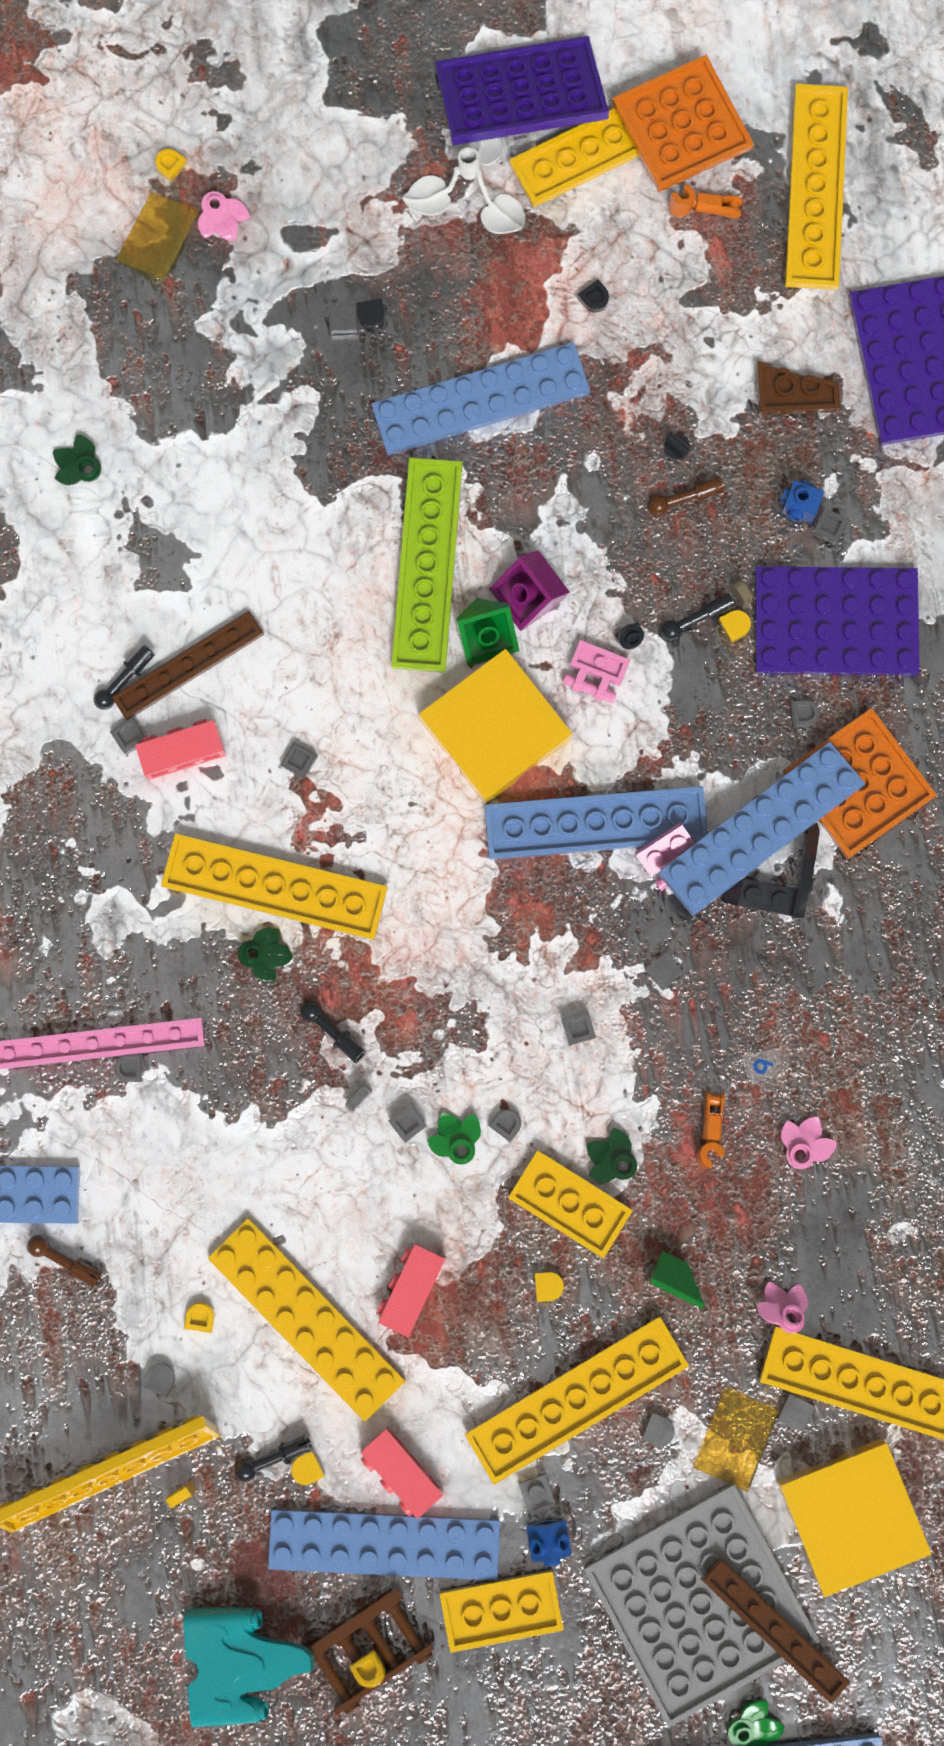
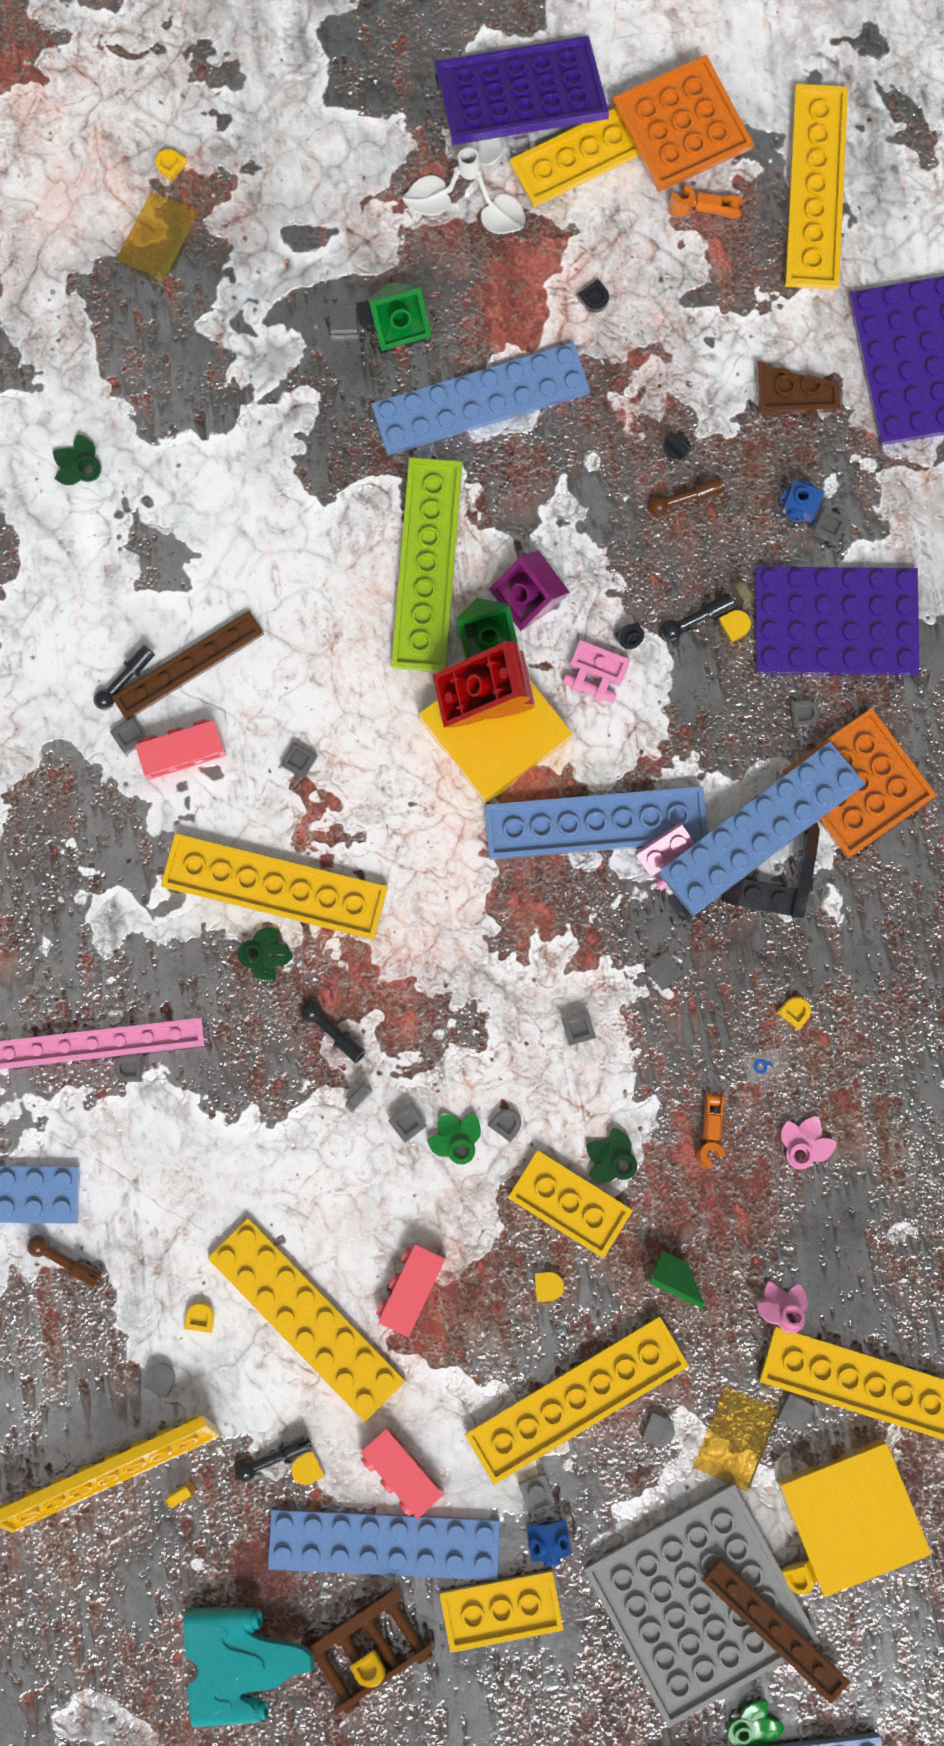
bright pink plate [198,191,250,242] -> none
none -> green slope [368,283,432,351]
none -> red brick [432,641,535,728]
none -> yellow tile [776,997,811,1030]
none -> yellow tile [781,1560,817,1595]

